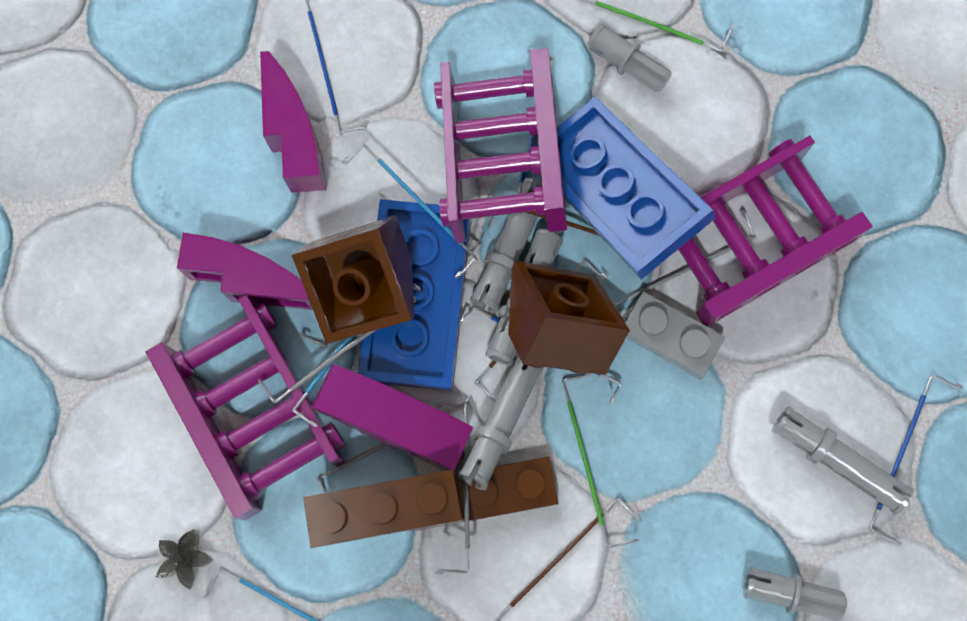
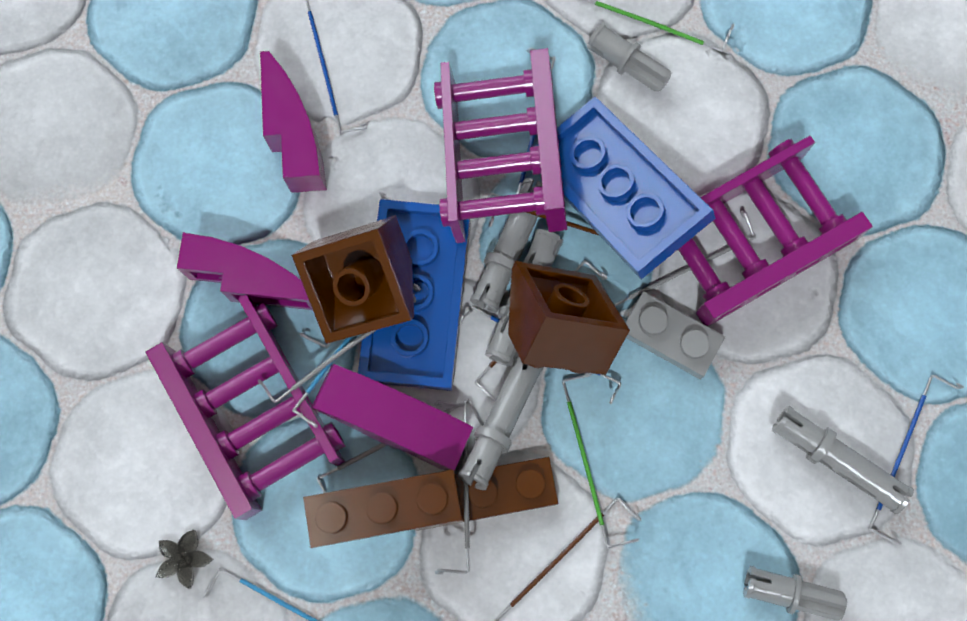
dark azure piece [342,144,478,279] -> none

